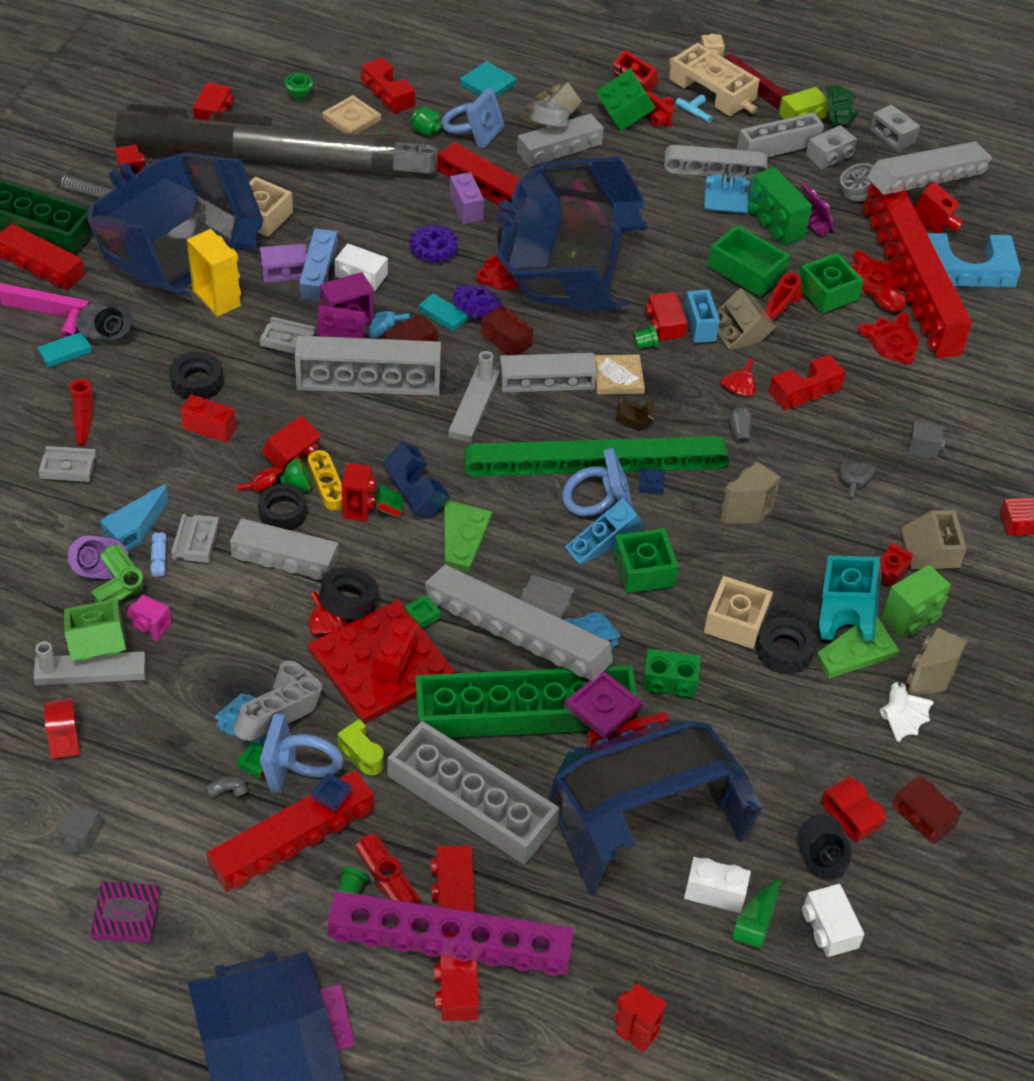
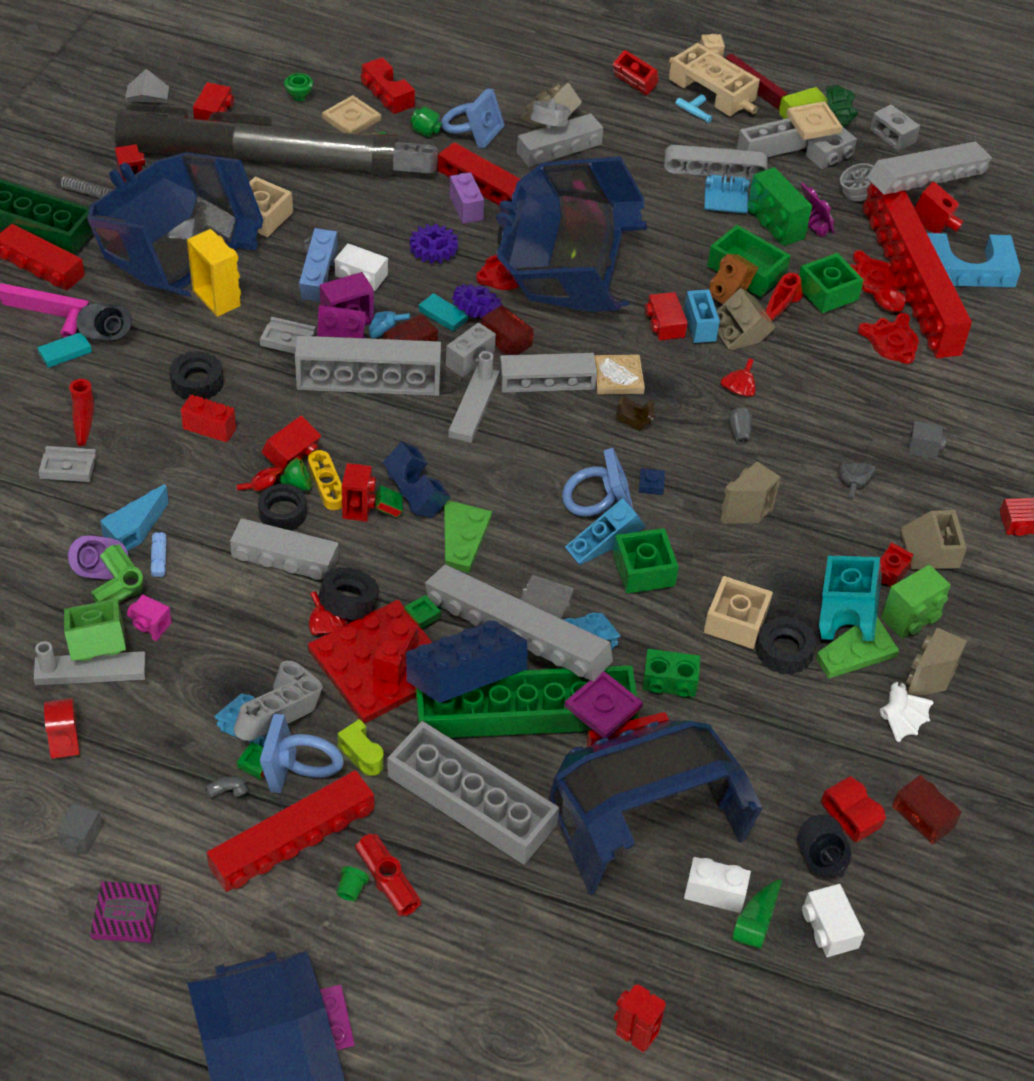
light grey plate [171,514,220,563] -> none
medium lavender brick [260,244,307,282] -> none
dark blue plate [311,773,352,812] -> none
magenta brick [327,891,574,976] -> none
red brick [431,845,479,1021] -> none
teal tile [459,61,517,98] -> none
green beam [464,436,730,477] -> none
green brick [596,68,655,131] -> none
green piece [633,325,659,349] -> none
red hips [643,91,675,128] -> none
red arch [768,354,846,411] -> none
none -> light grey slope [125,69,169,103]
none -> dark blue brick [406,620,527,703]
none -> light grey brick [446,322,496,377]
none -> dark orange brick [709,254,759,304]
none -> tan tile [786,101,843,140]

